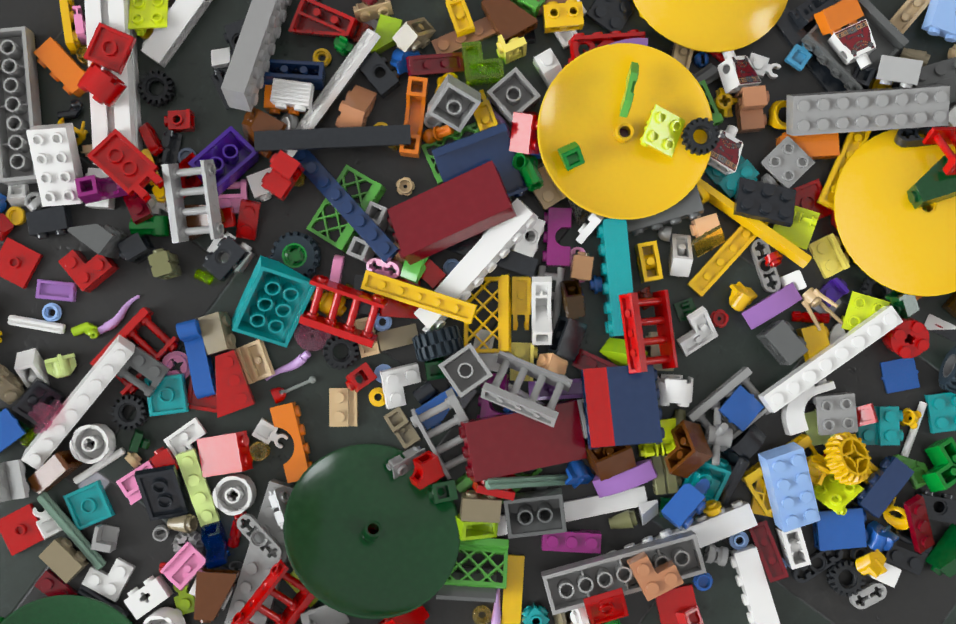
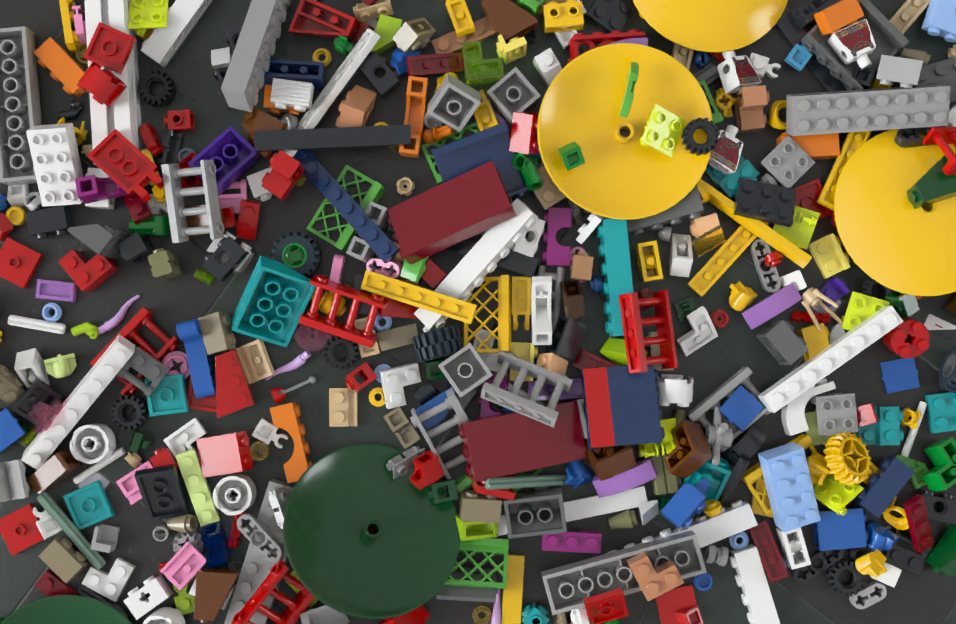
medium blue plate [443,259,459,276] -> none

